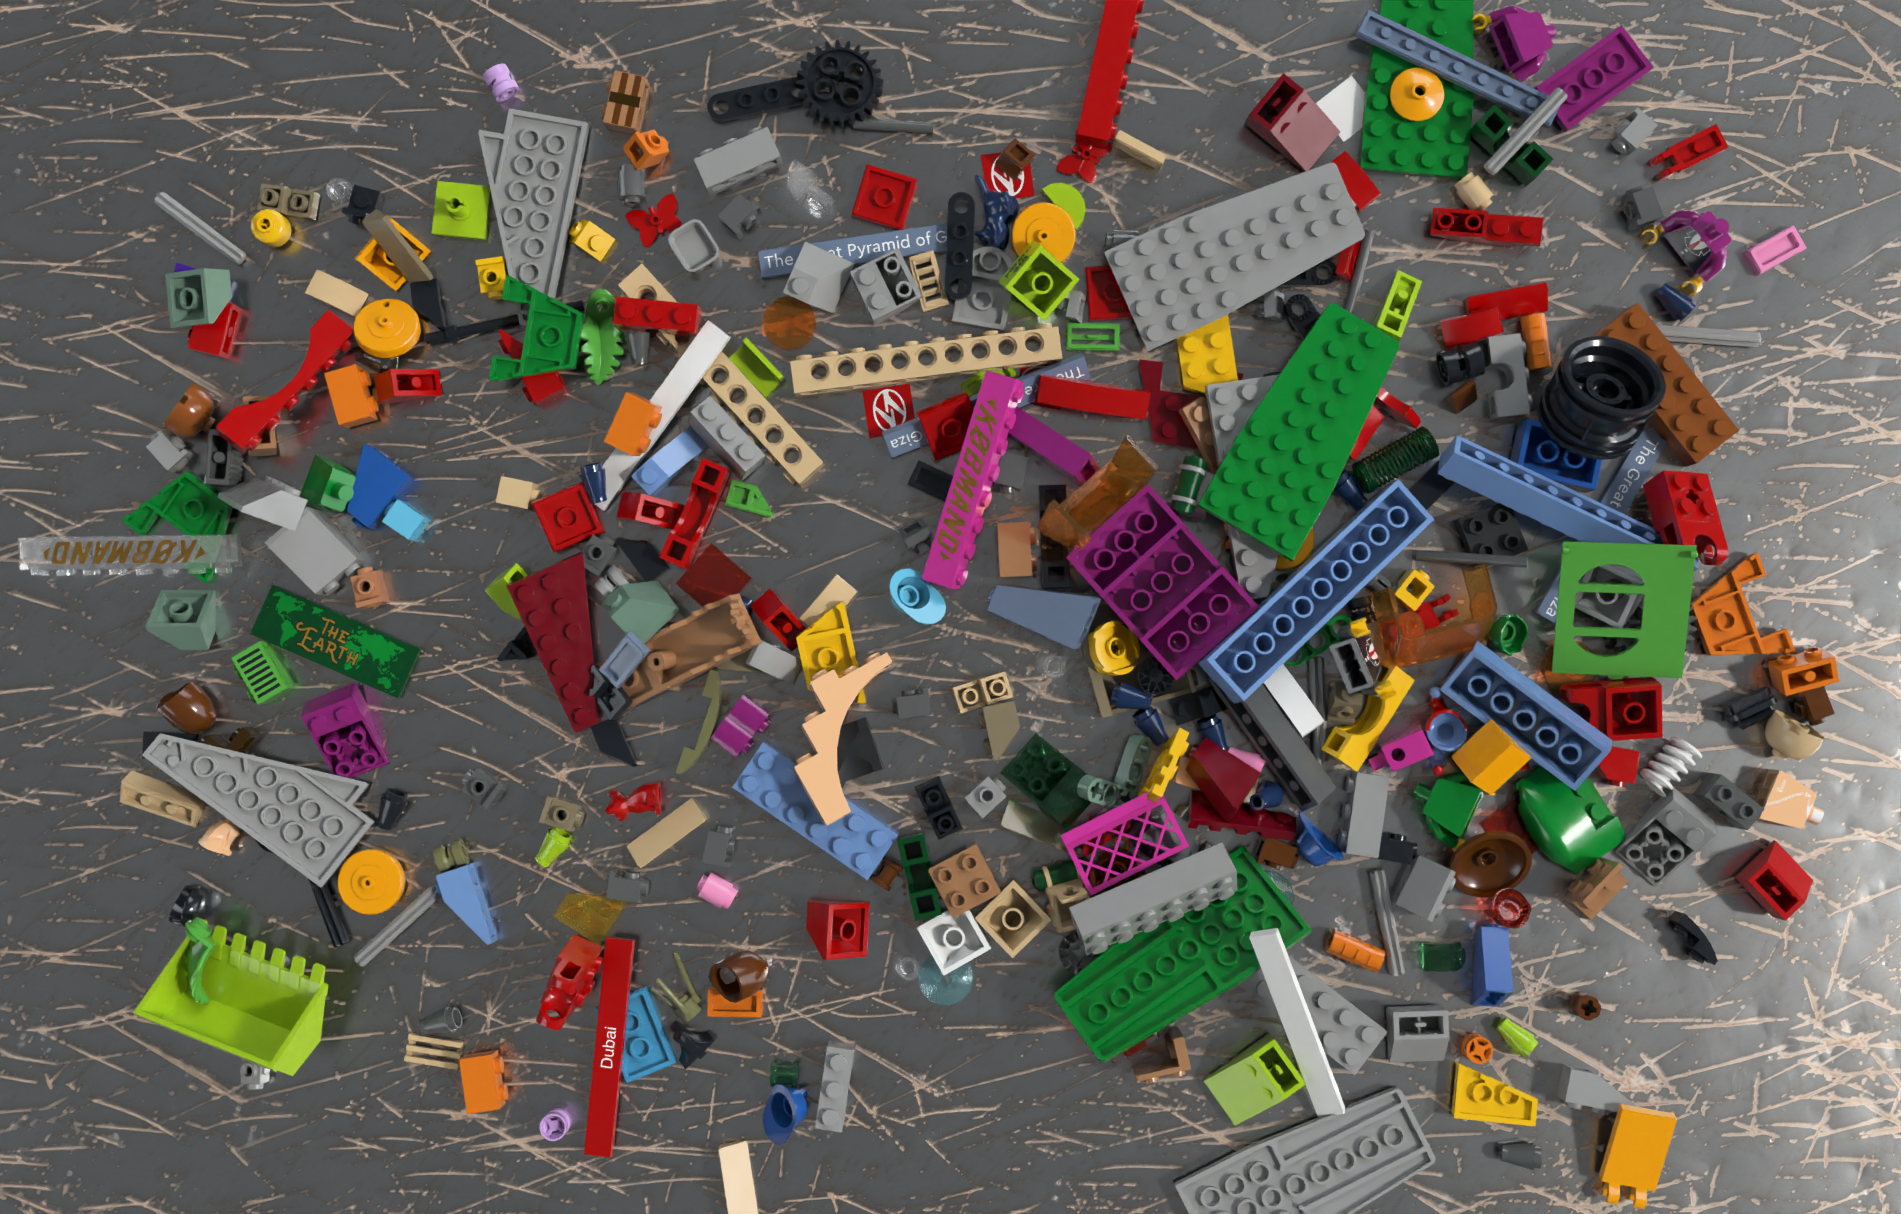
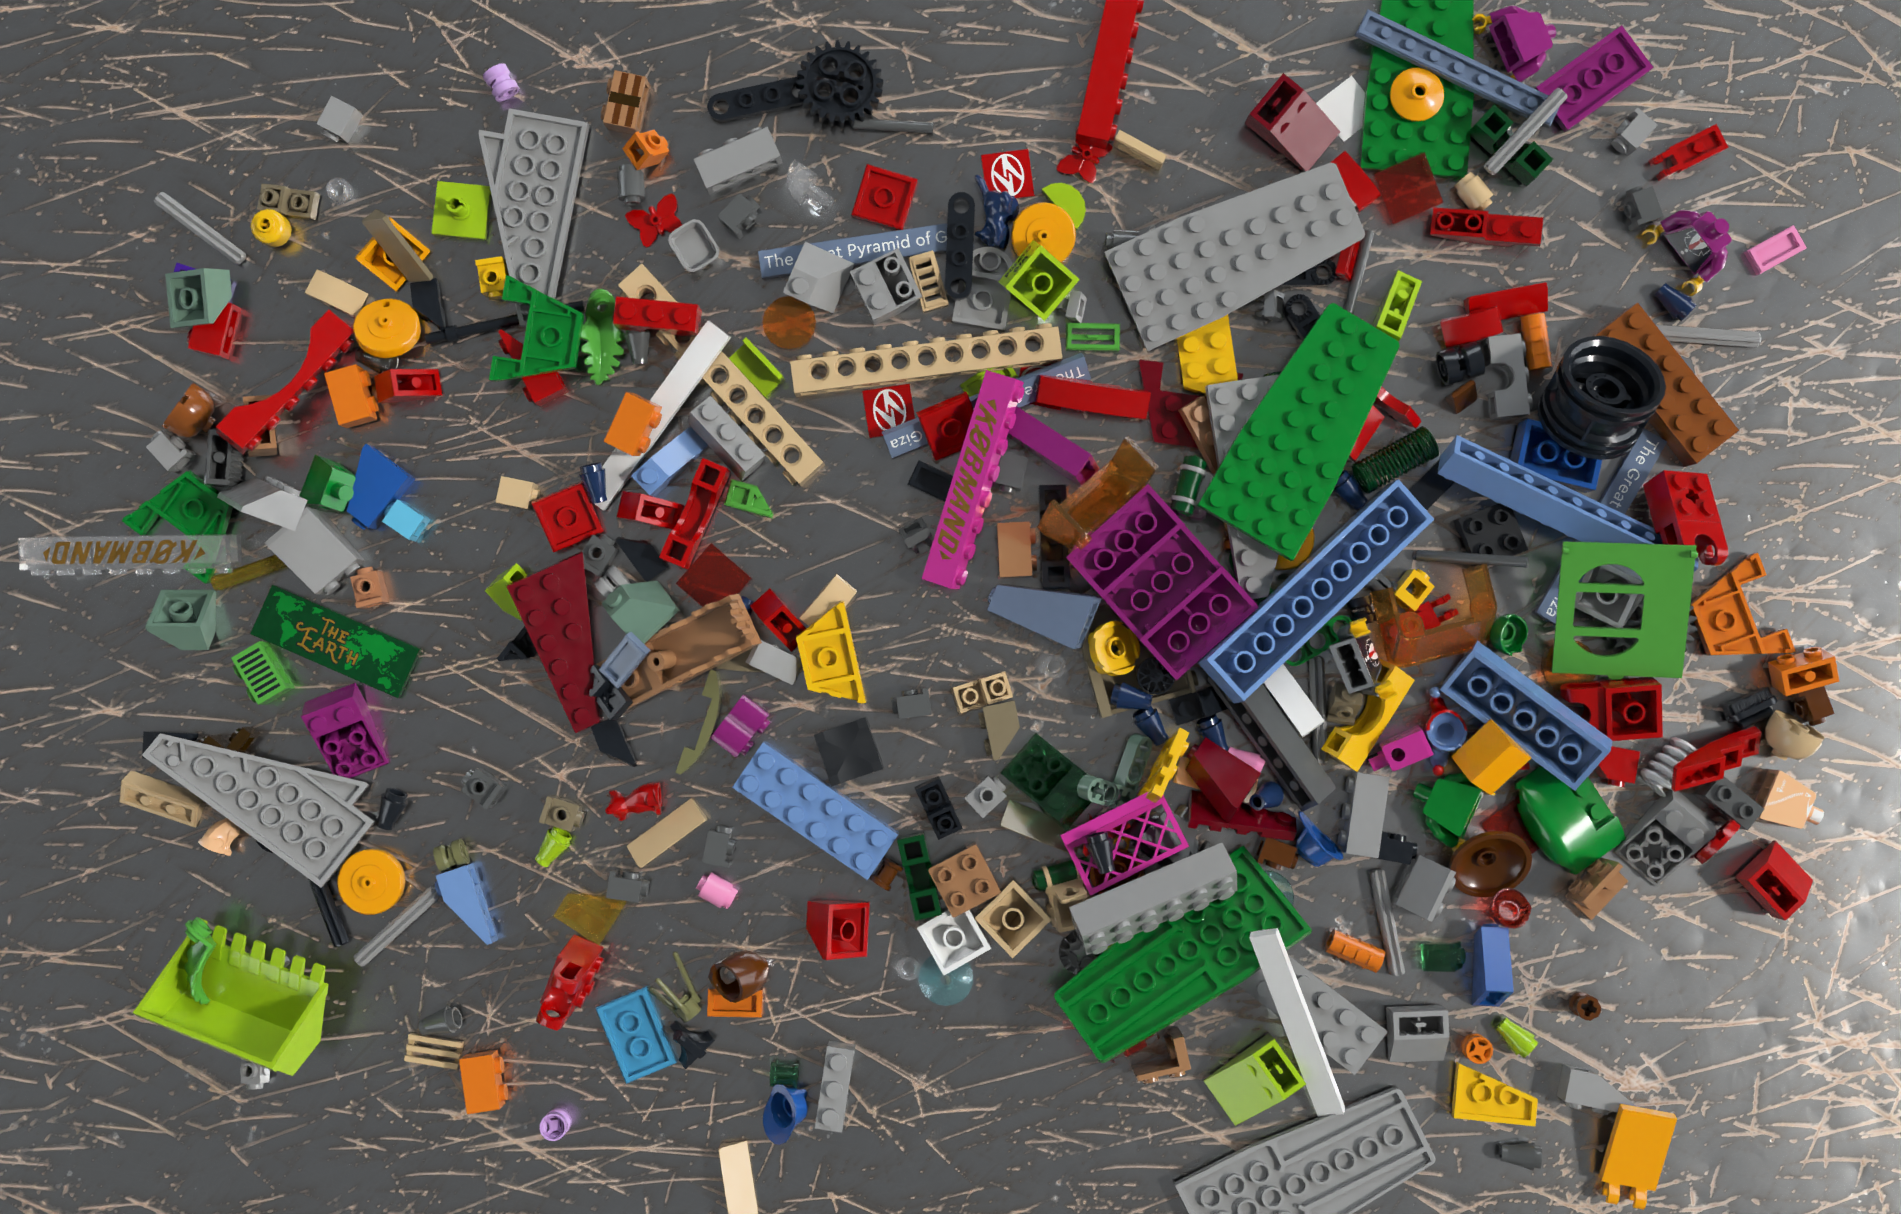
reddish brown piece [156,680,216,734] -> none
black hair [168,885,207,927] -> none
black bracket [342,185,383,226] -> none
yellow bracket [568,219,615,262] -> none
red tile [584,936,635,1158] -> none
light nougat arch [793,652,892,827] -> none
medium azure piece [889,569,946,625] -> none
reddish brown slope [995,138,1036,180] -> none
red tile [1085,265,1133,322] -> none
black slope [1669,911,1718,965] -> none
none -> clear yellow axle [210,554,288,591]
none -> light grey brick [316,96,363,143]
none -> black cone [1085,831,1115,874]
none -> clear red tile [1372,152,1444,224]
none -> red slope [1671,726,1762,792]
none -> red tile [1694,819,1741,864]

